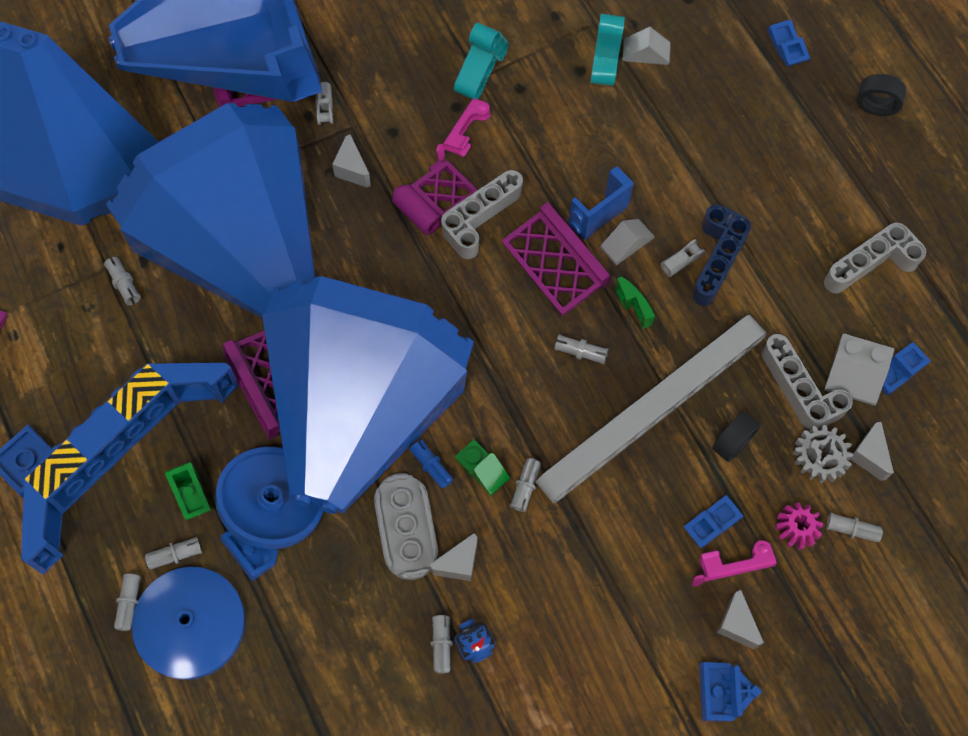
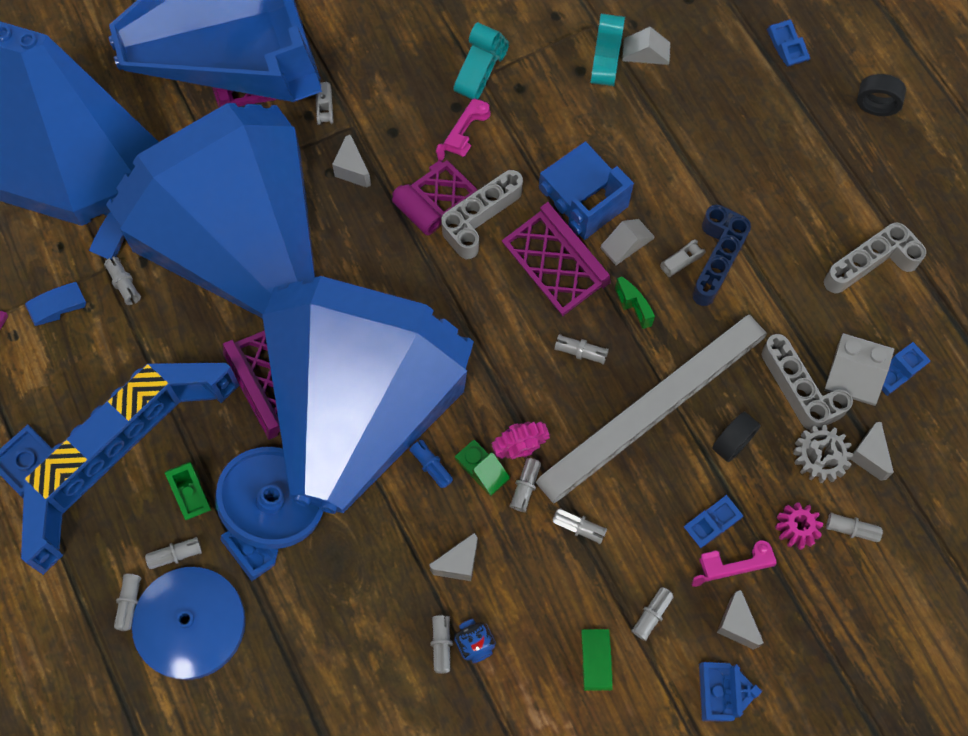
light grey tile [374,473,438,580] -> none
none -> blue slope [25,282,86,326]
none -> blue slope [89,212,125,261]
none -> dark pink gear [492,422,550,459]
none -> blue panel [539,141,612,218]
none -> light grey axle [553,508,607,544]
none -> green slope [581,629,612,691]
none -> light grey axle [631,587,673,641]

